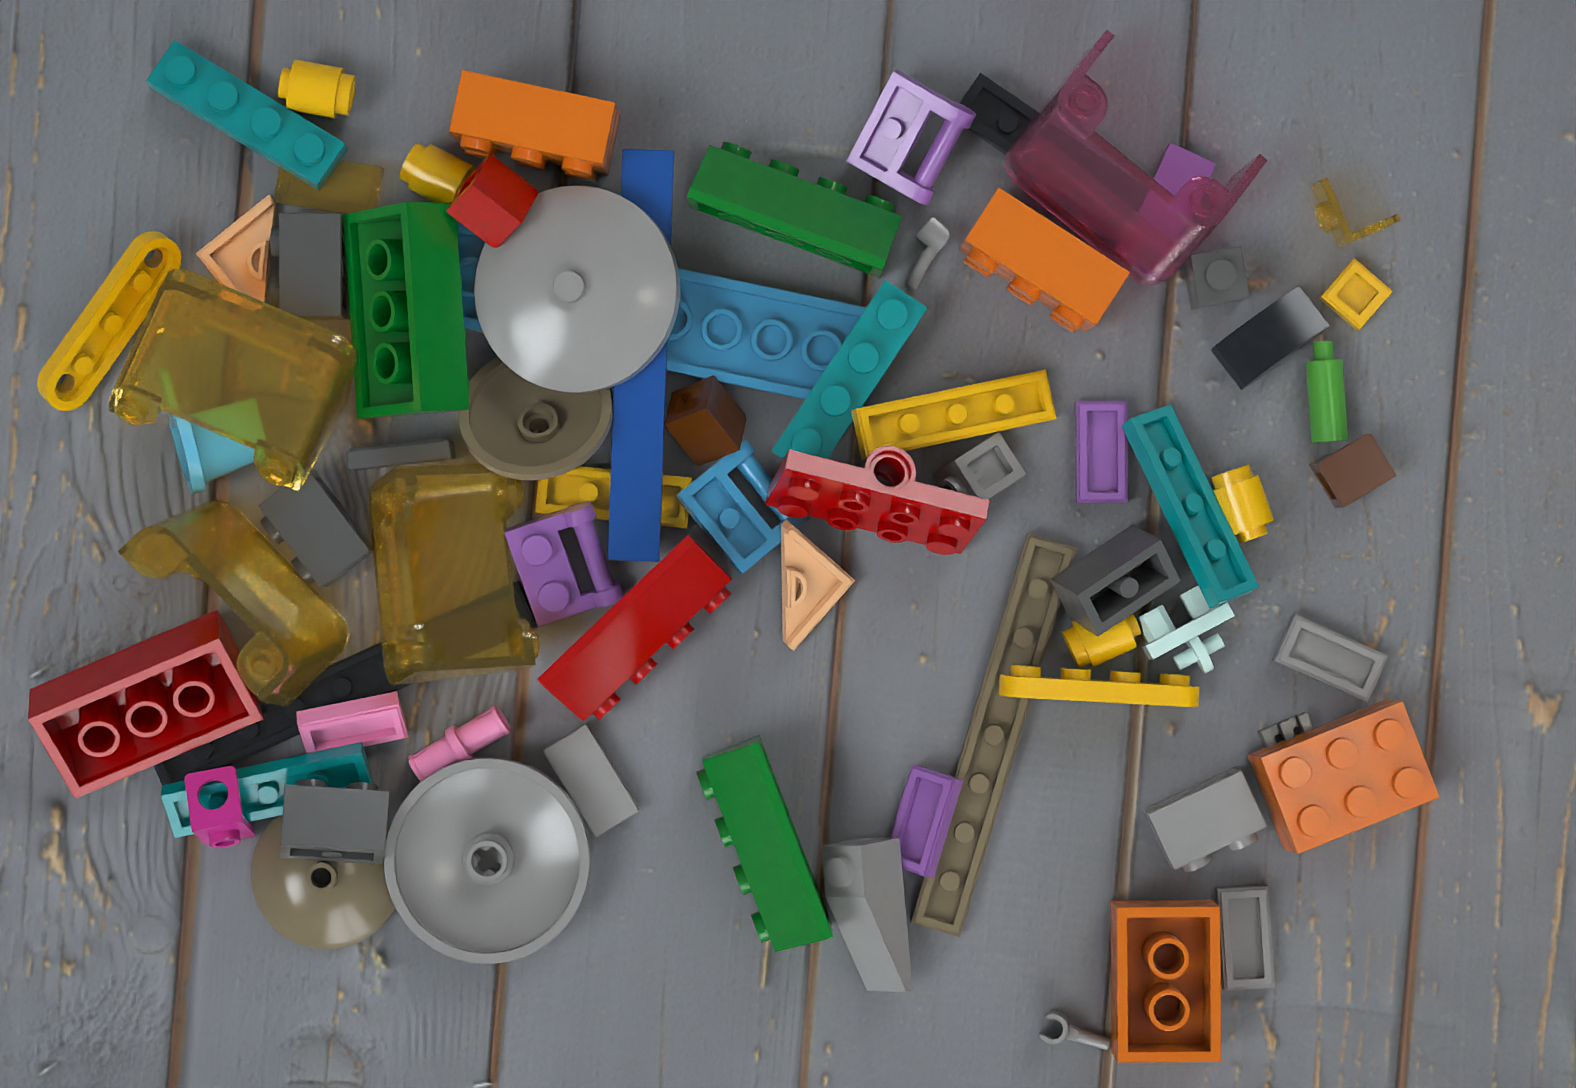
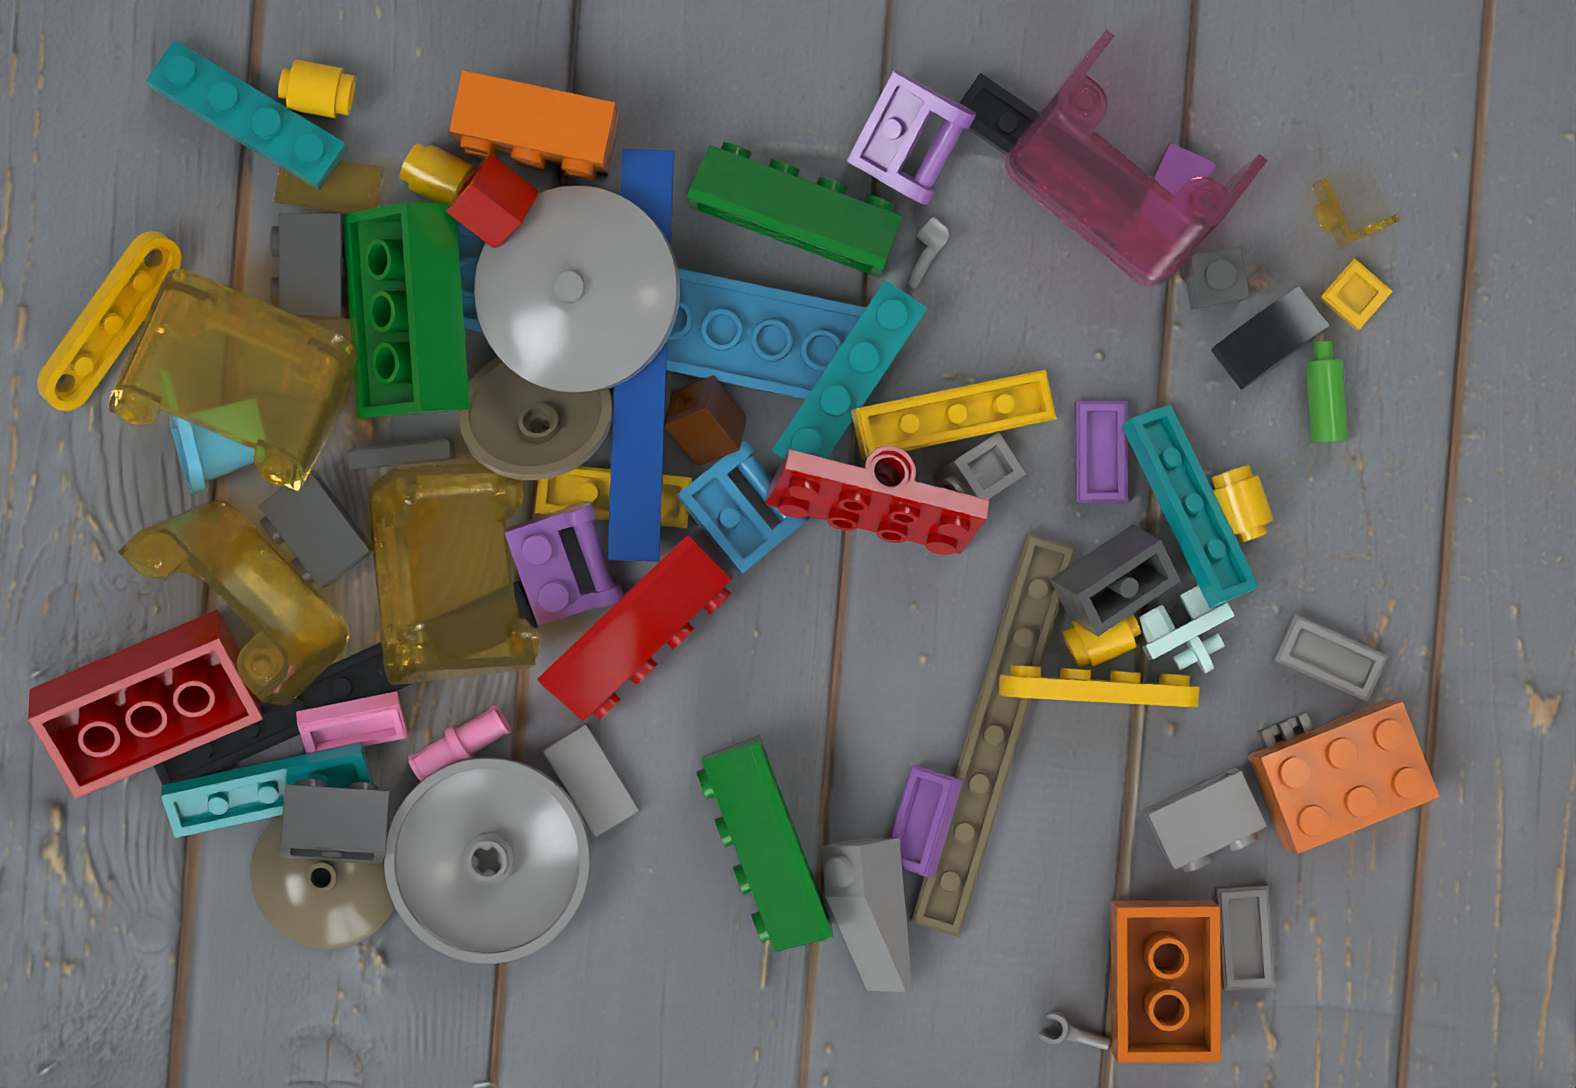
dark pink bracket [185,766,255,848] -> none
light nougat tile [196,195,277,328] -> none
light nougat tile [781,520,855,651] -> none
orange brick [959,187,1130,333] -> none
reddish brown panel [1309,434,1397,508] -> none

